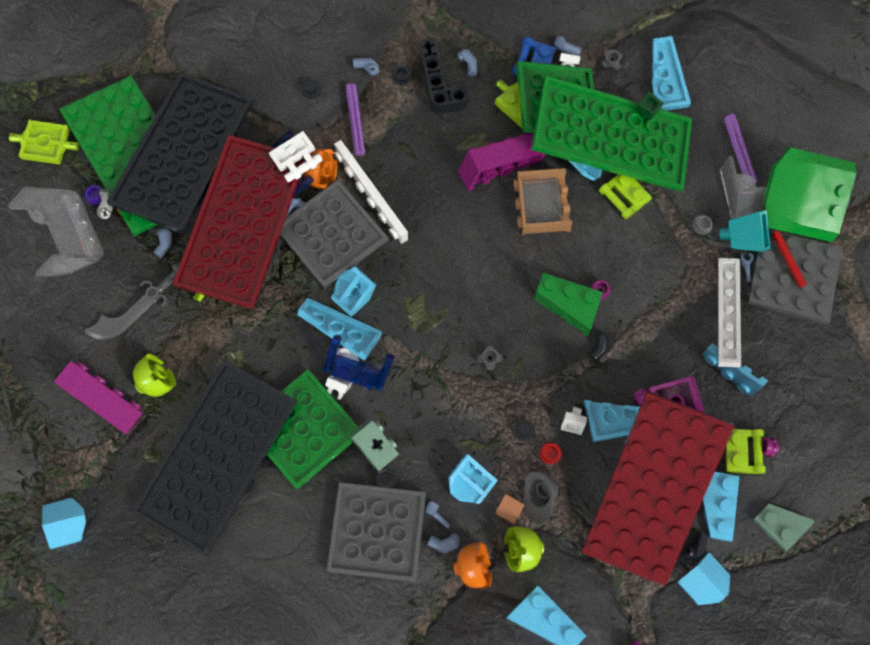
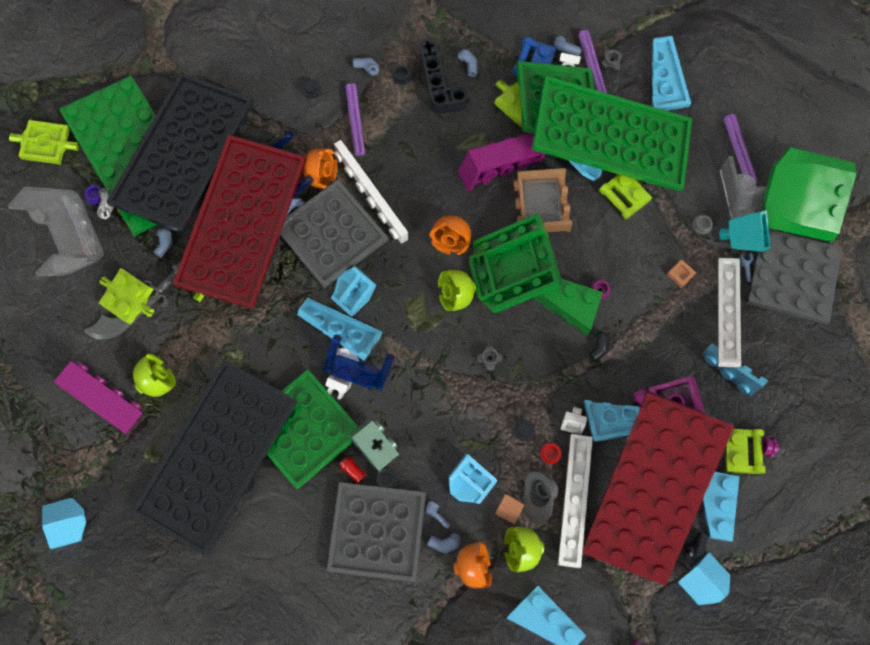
white plate [269,131,323,183] -> none
dark green plate [636,91,664,120] -> none
sand green wing [752,504,815,552] -> none
red bar [772,230,807,288] -> none
none -> lime plate [99,268,154,325]
none -> red pin [339,456,367,484]
none -> orange cylinder [429,215,471,255]
none -> lime cylinder [438,269,476,311]
none -> green wedge [469,213,562,313]
none -> white plate [558,434,593,568]
none -> medium lavender axle [578,30,607,93]
none -> nougat tile [667,259,696,289]

